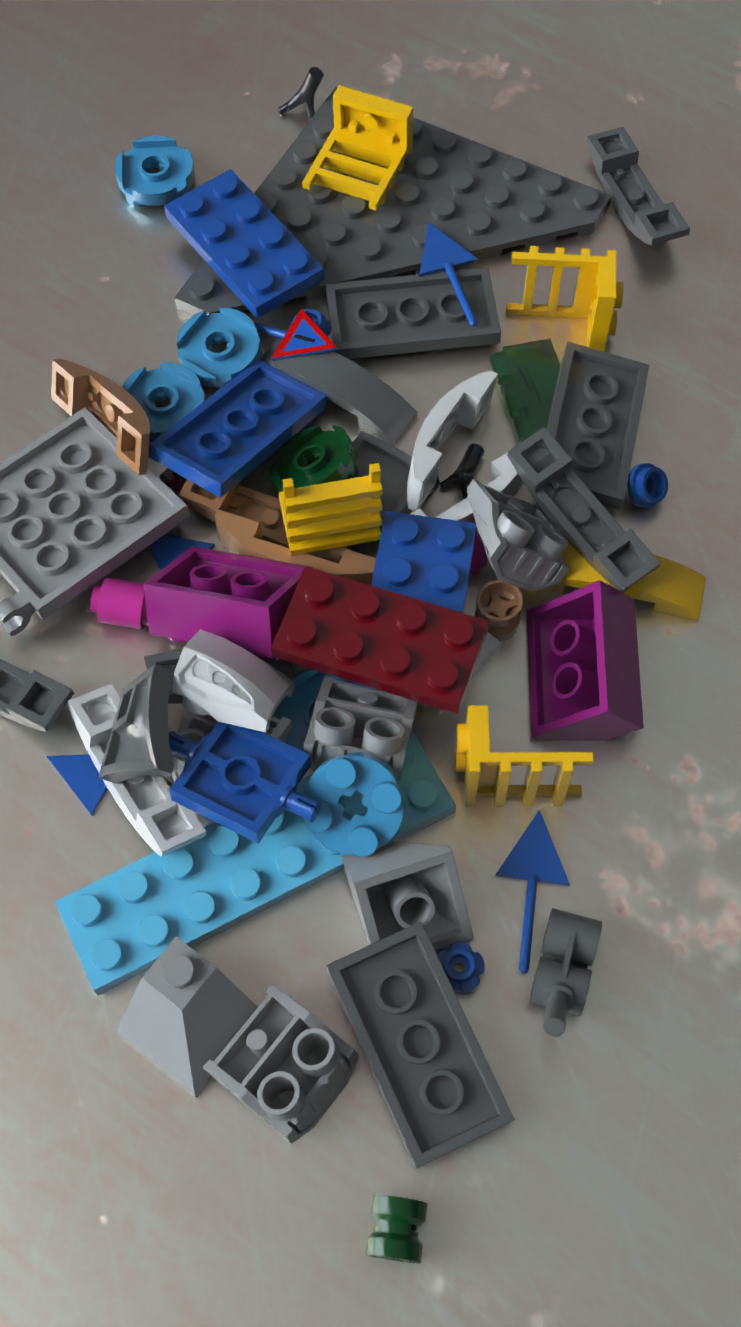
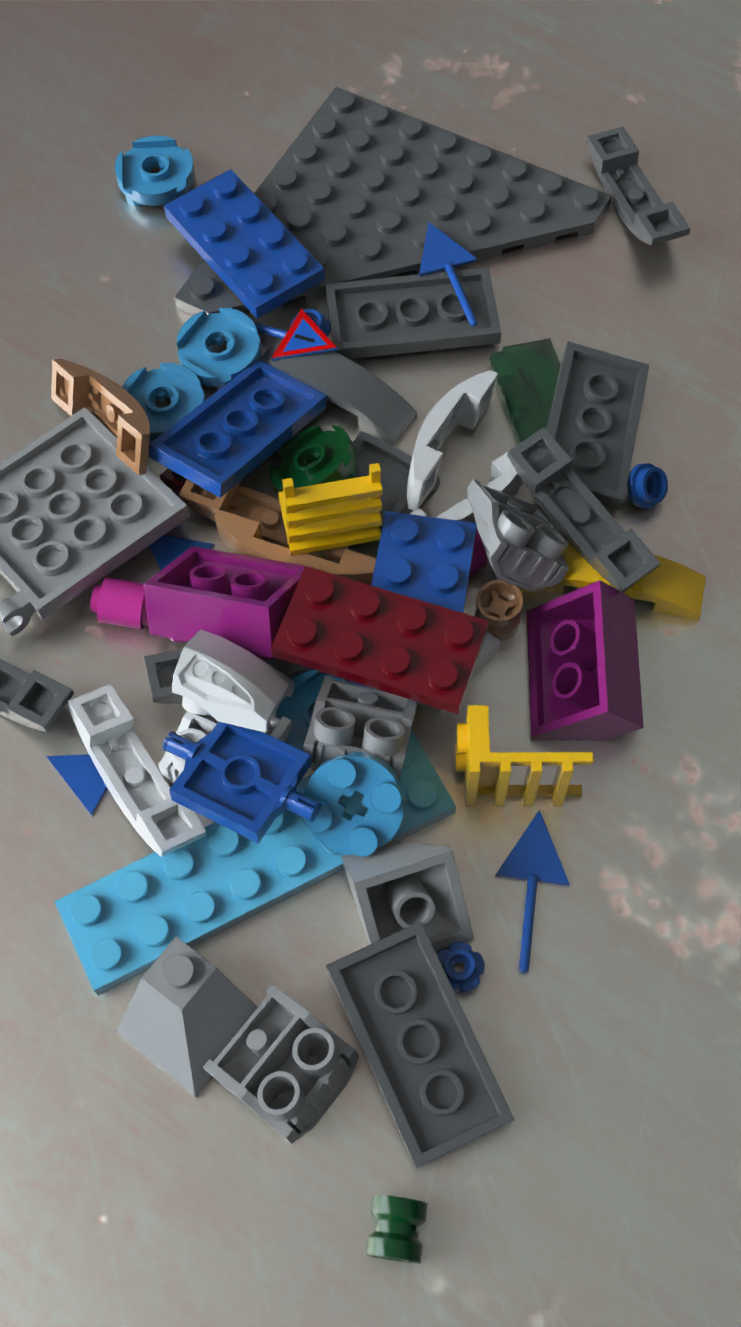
dark grey plate [98,664,174,784] -> none
black bar [278,67,324,119] -> none
yellow plate [302,85,413,211] -> none
black bar [440,443,485,499] -> none
yellow plate [506,246,624,352] -> none
dark grey beam [529,908,602,1037] -> none

